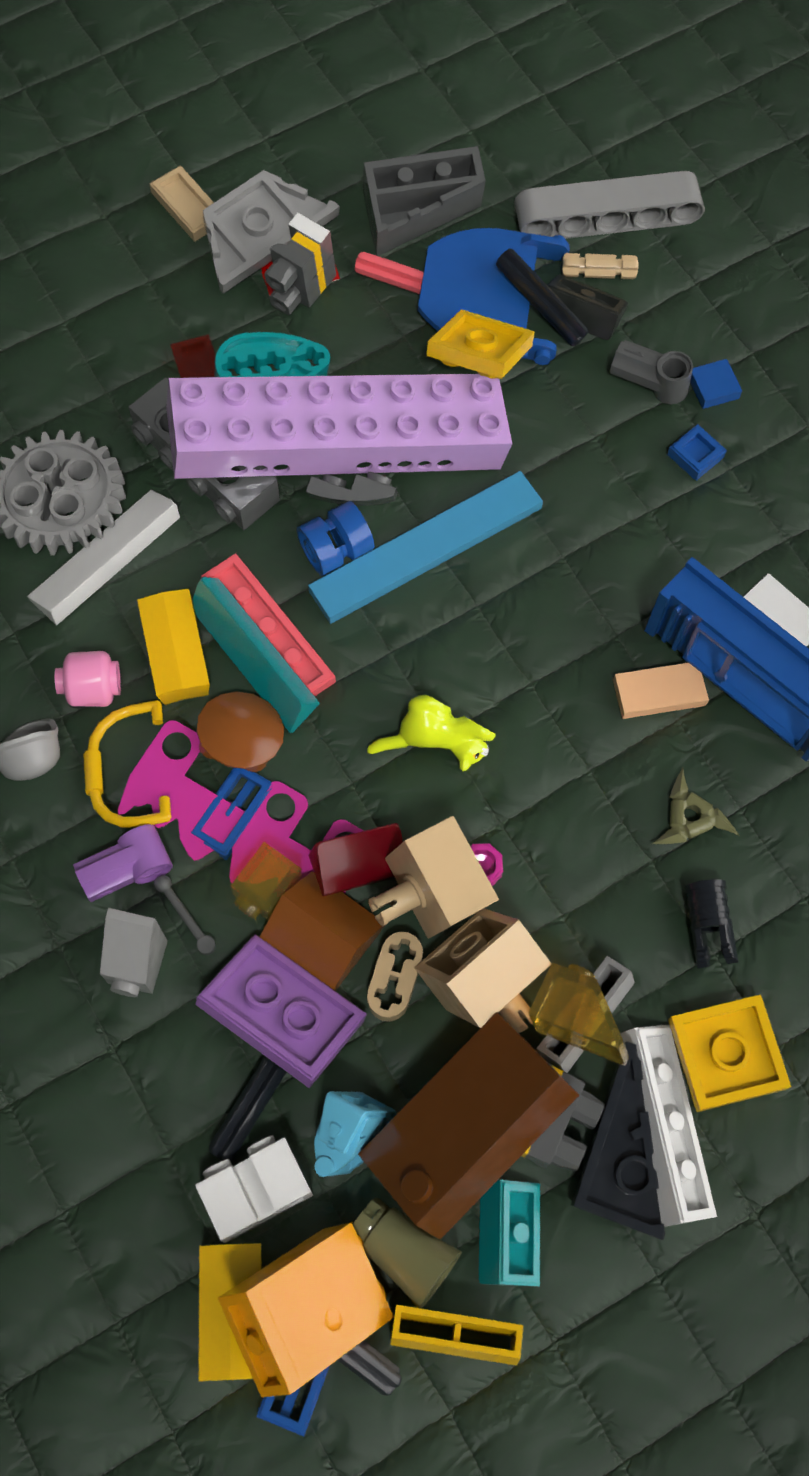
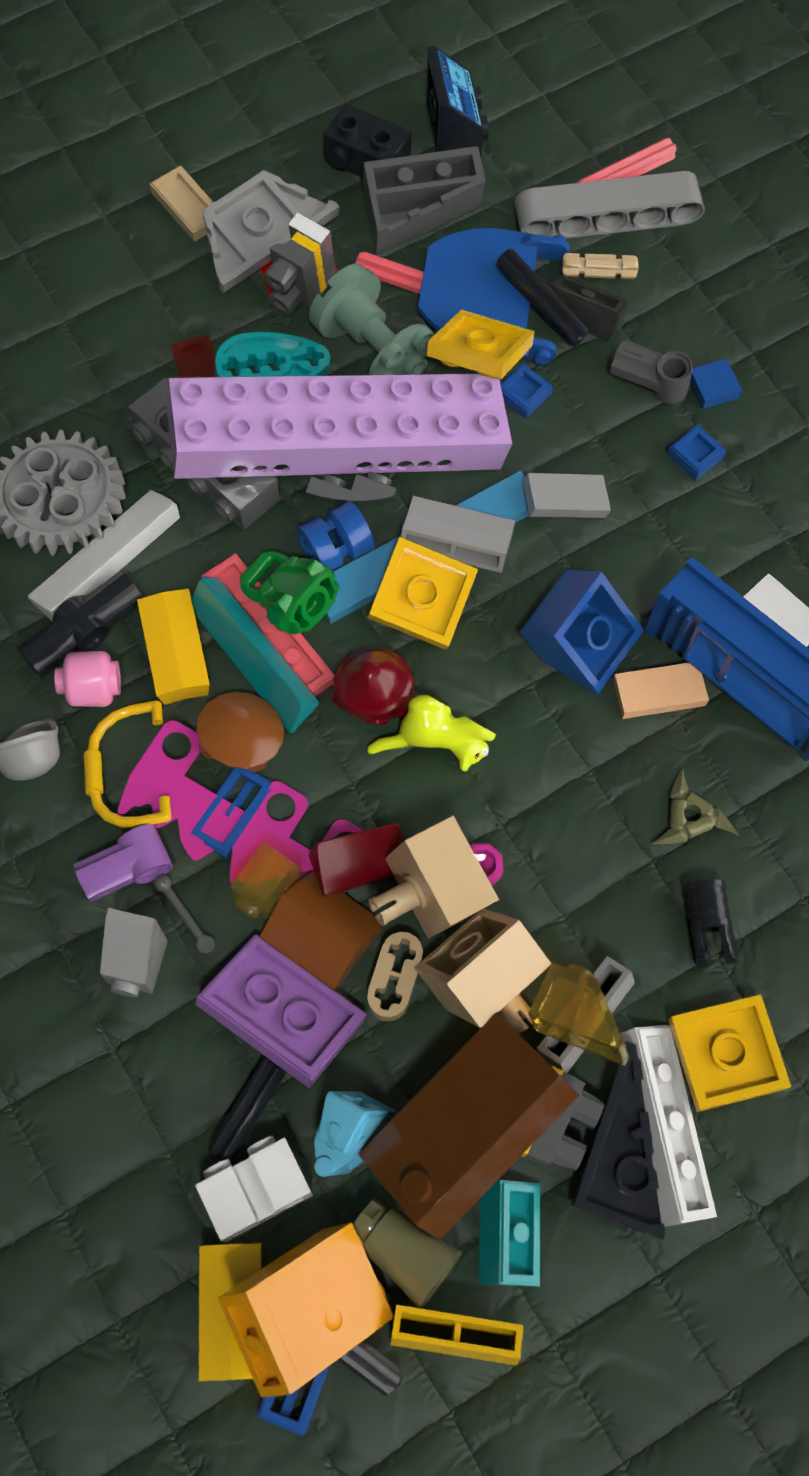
none -> black piece [16,571,143,679]
none -> green piece [239,551,339,634]
none -> sand green piece [309,263,435,375]
none -> black brick [323,103,411,178]
none -> dark red hair [332,648,415,725]
none -> yellow plate [367,537,478,650]
none -> light grey piece [401,496,515,573]
none -> black slope [425,46,489,156]
none -> blue tile [500,363,553,419]
none -> blue slope [520,569,644,694]
none -> light grey tile [522,473,611,518]
none -> coral axle [577,138,677,183]

